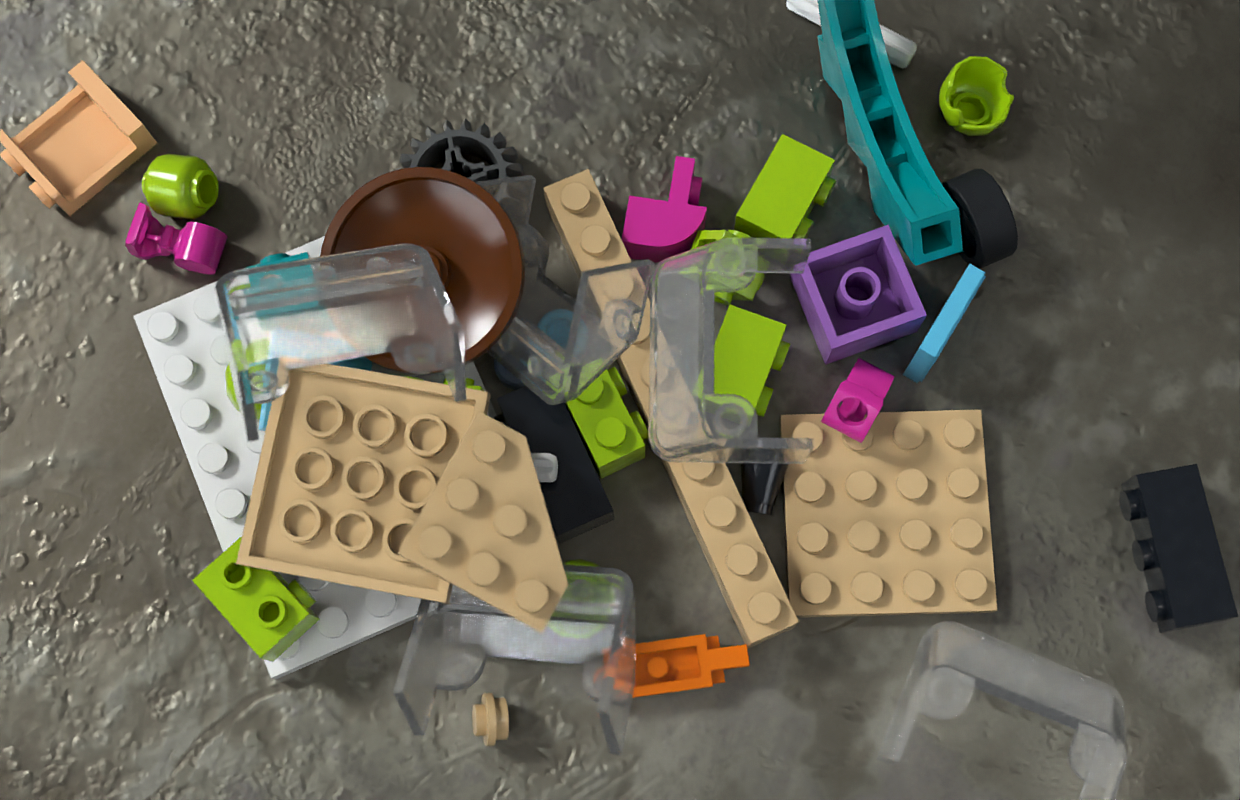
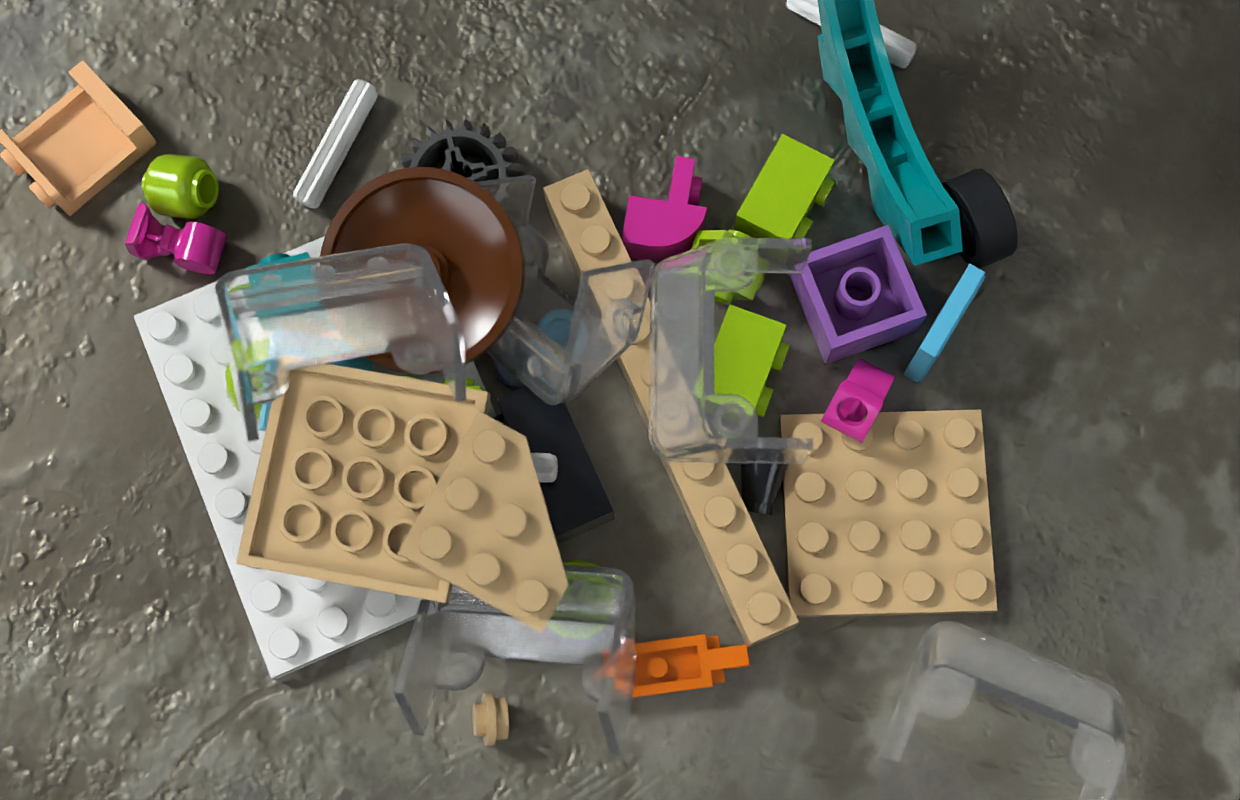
lime brick [192,537,320,662] -> none
lime brick [554,356,650,479] -> none
lime hair [939,56,1014,136] -> none
black brick [1119,464,1238,633] -> none
none -> white axle [293,79,378,209]

